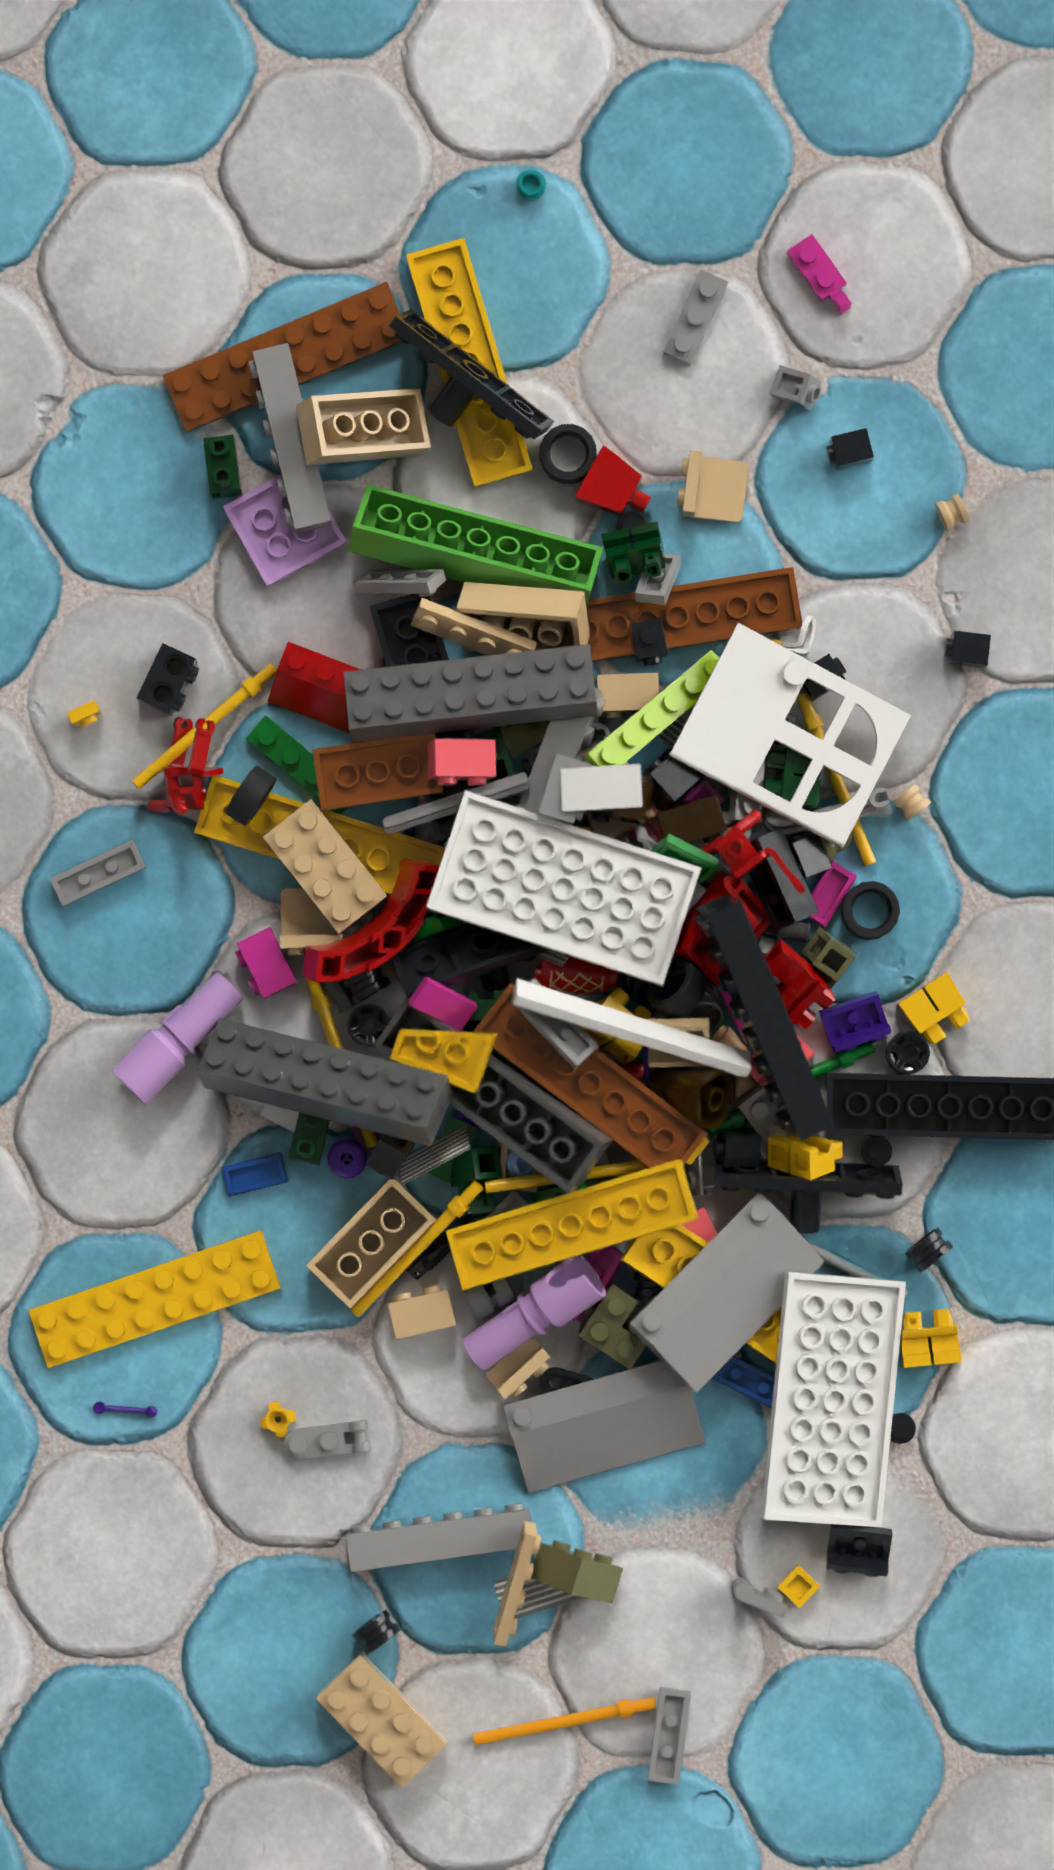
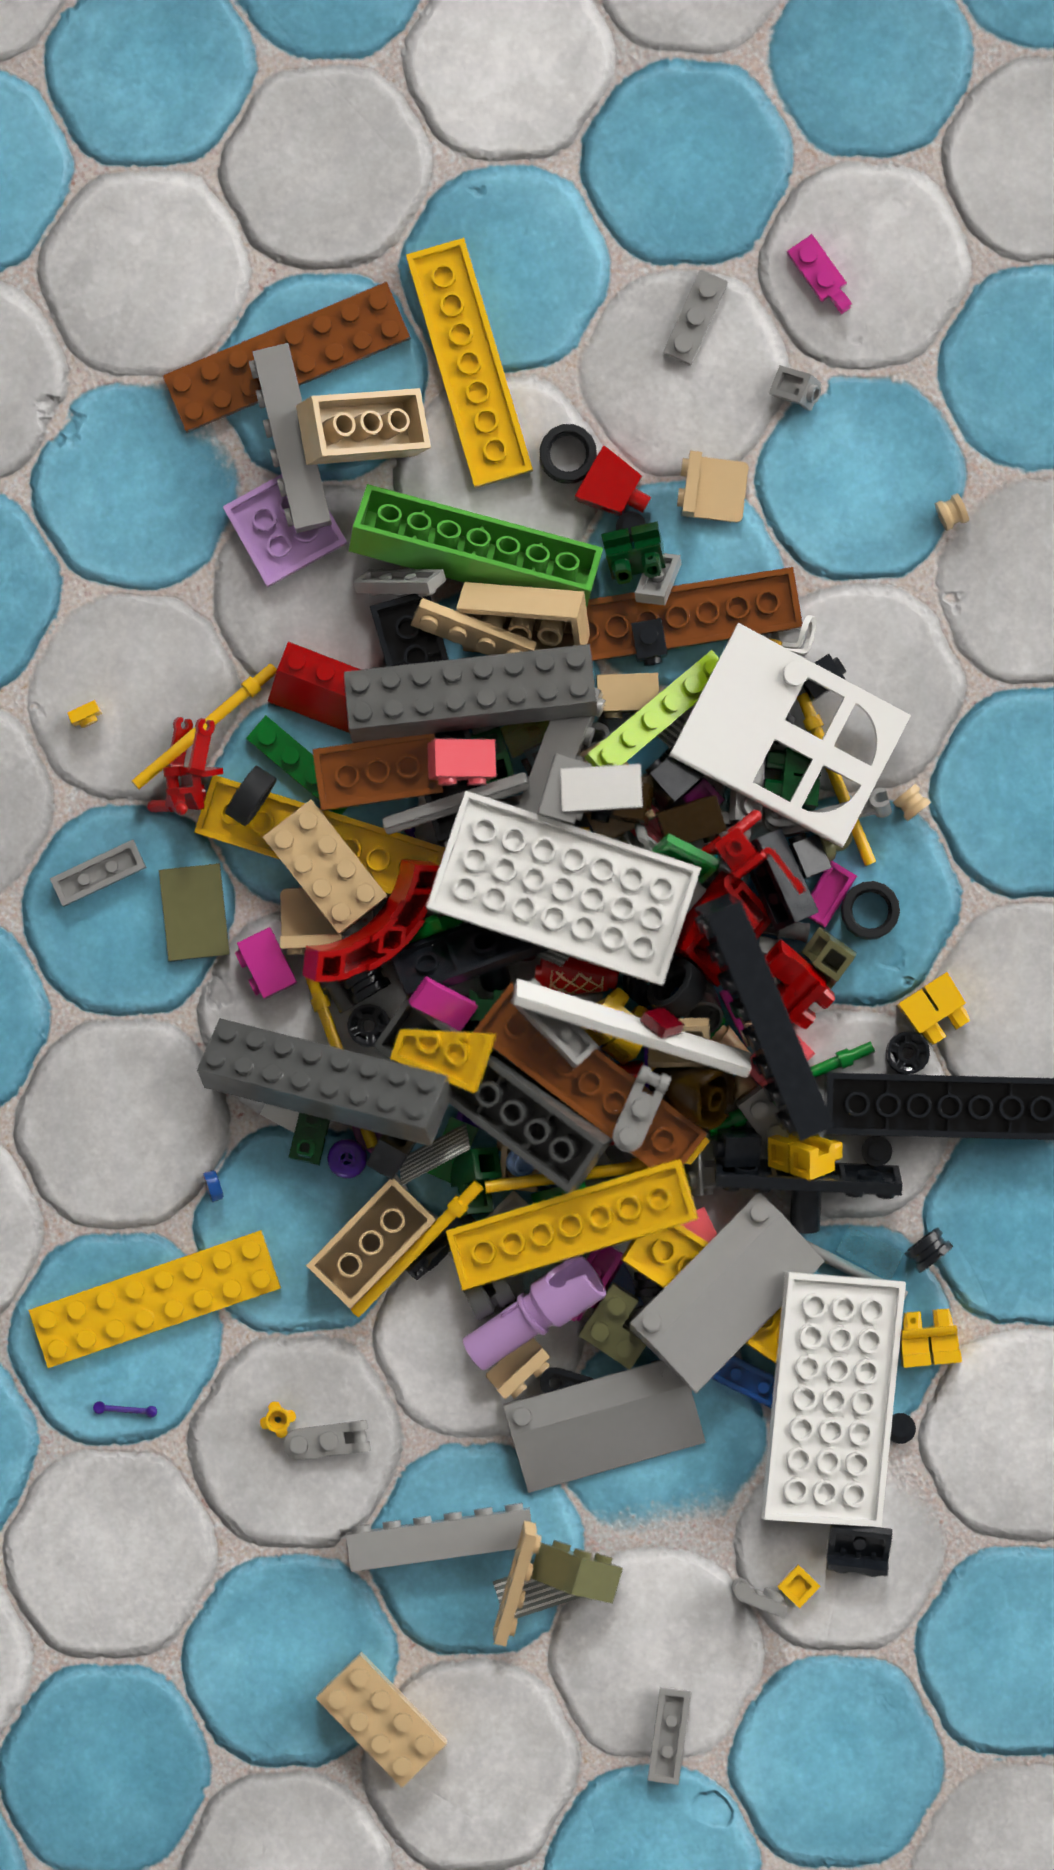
lavender piece [112,972,244,1105] -> none
black brick [136,643,200,716] -> none
dark green hips [203,434,243,499] -> none
blue tile [221,1152,289,1197] -> none
black wheel [352,1609,401,1655] -> none
tan brick [388,1284,457,1340] -> none
black plate [389,309,555,439] -> none
light orange bar [473,1697,657,1746] -> none
teal plate [516,170,546,201] -> none
dark purple bracket [819,991,892,1053] -> none
black brick [826,428,874,471] -> none
black brick [944,631,991,668] -> none
none -> olive tile [159,863,230,961]
none -> blue tile [203,1170,224,1202]
none -> light grey plate [612,1065,671,1152]
none -> dark red tile [640,1007,685,1038]

